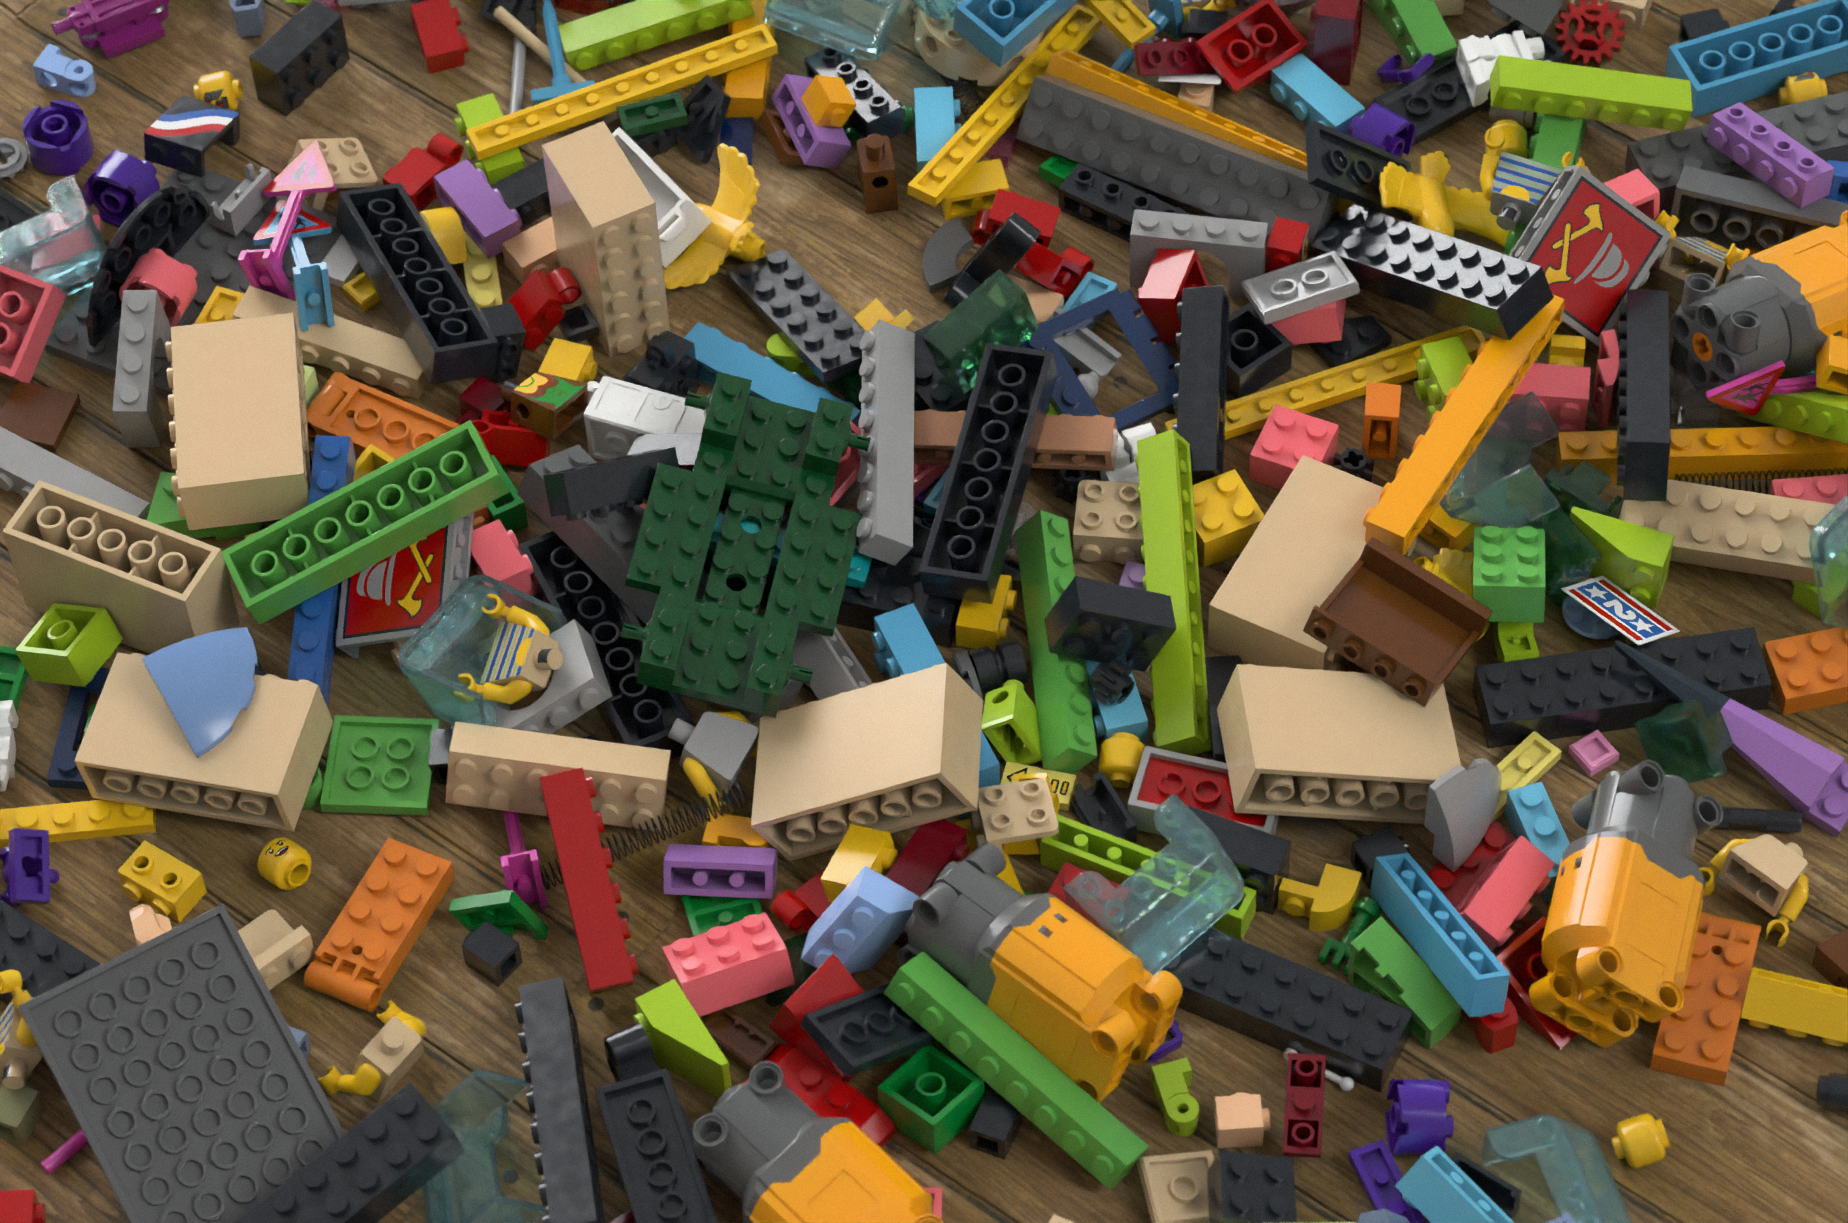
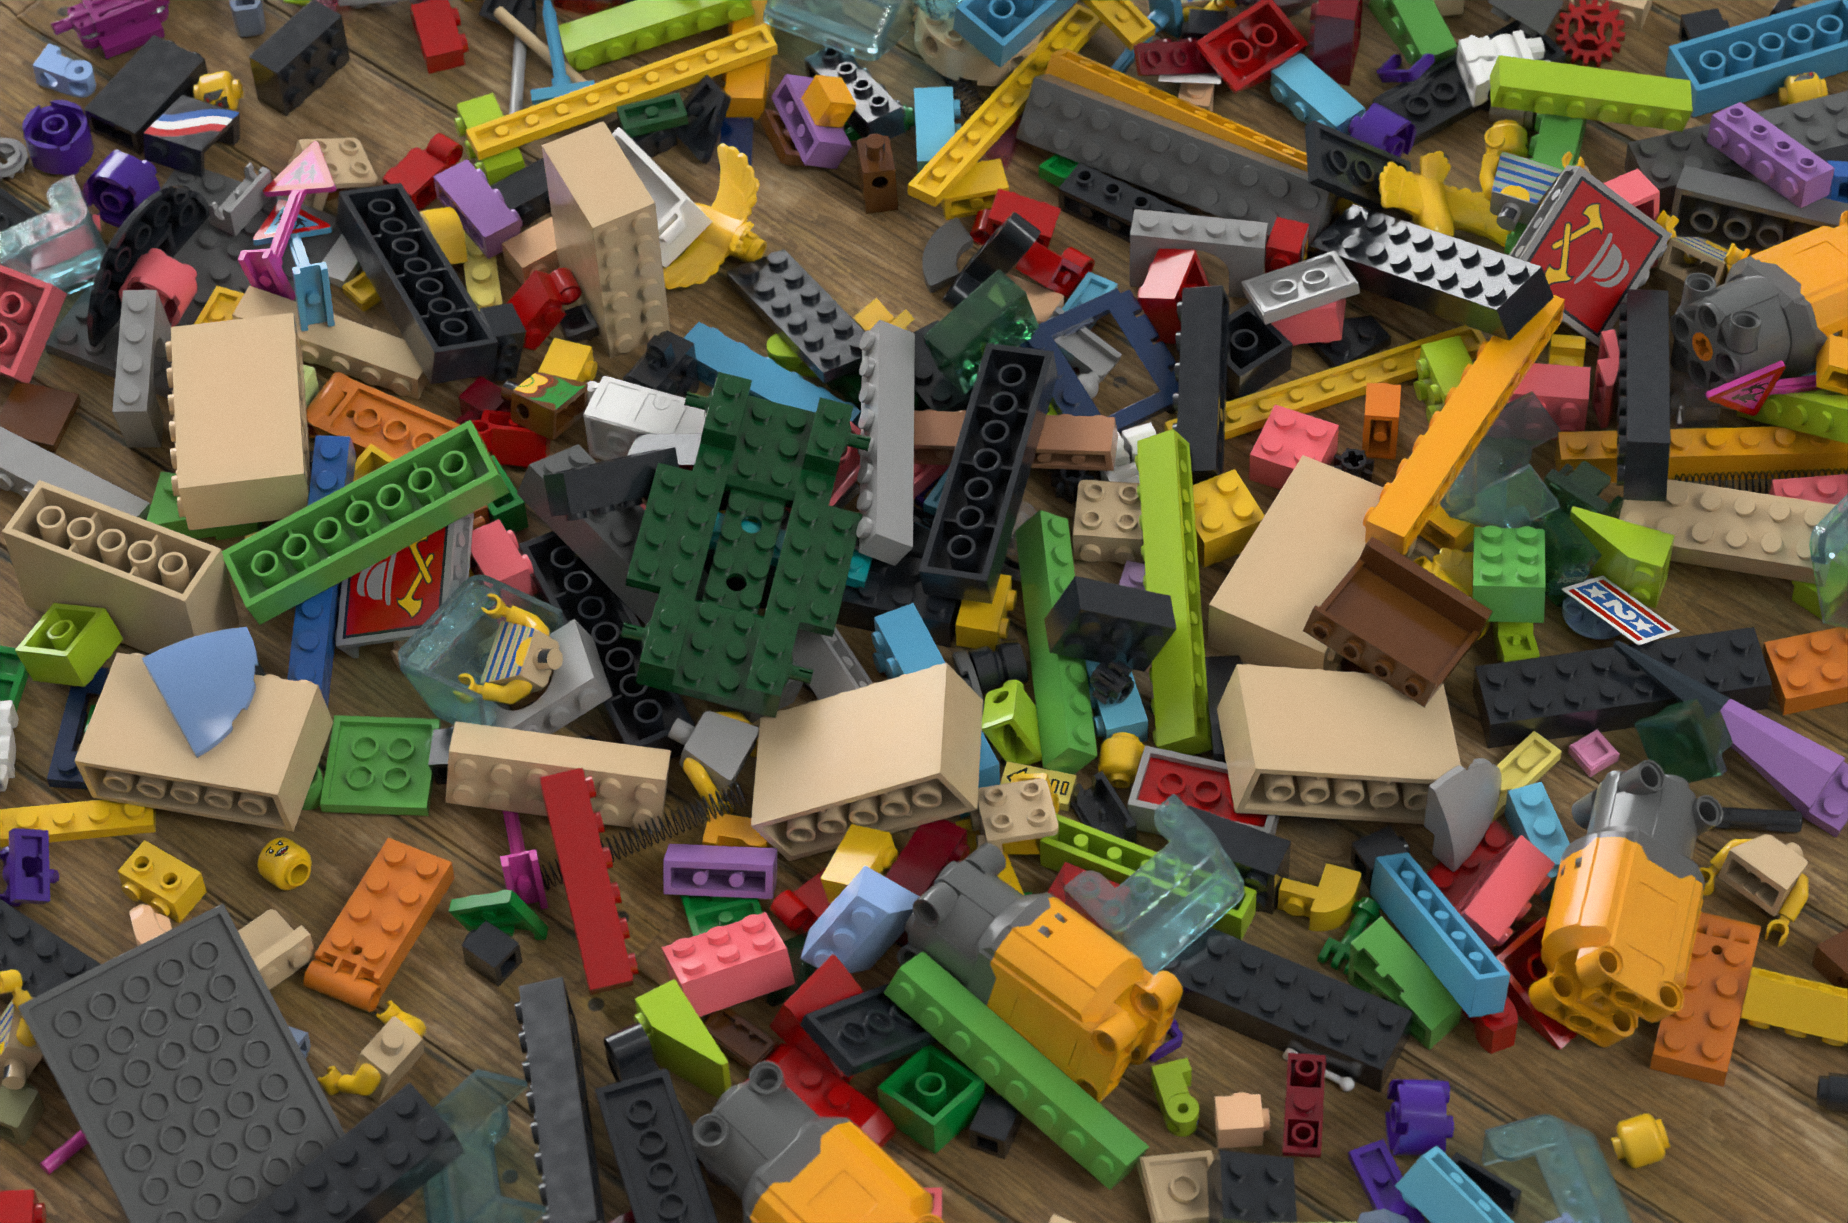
none -> black brick [84,35,208,155]

